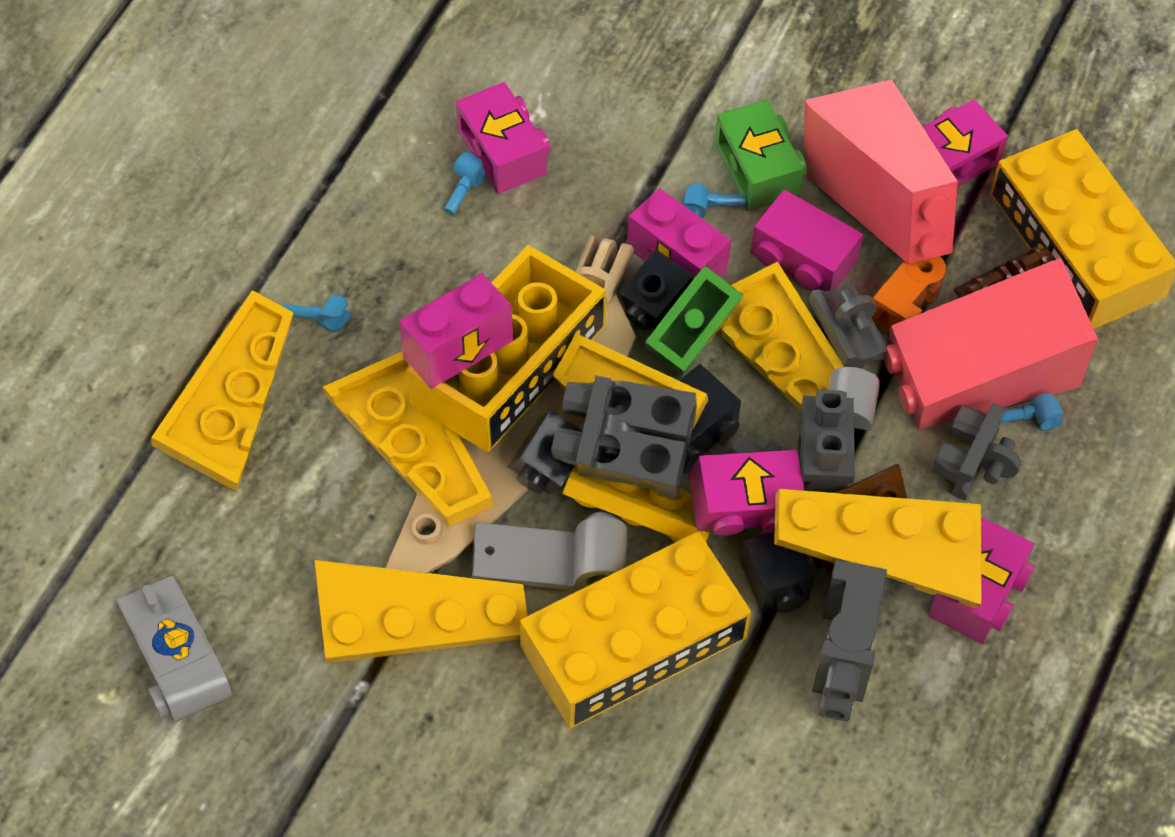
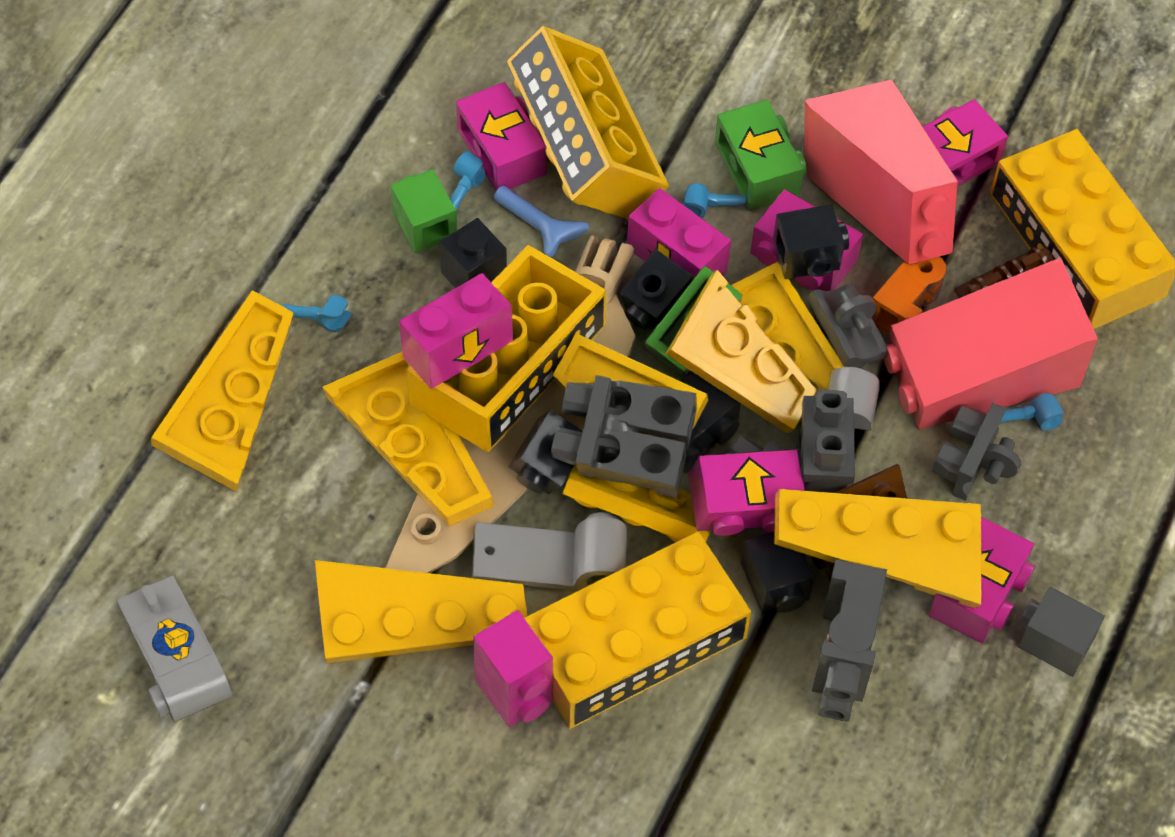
none -> bright green brick [390,169,457,253]
none -> black brick [440,218,507,288]
none -> dark pink brick [473,610,553,728]
none -> medium blue piece [494,185,589,258]
none -> yellow brick [507,26,670,219]
none -> yellow wing [666,270,816,433]
none -> black brick [773,204,849,279]
none -> dark grey brick [1018,587,1105,677]

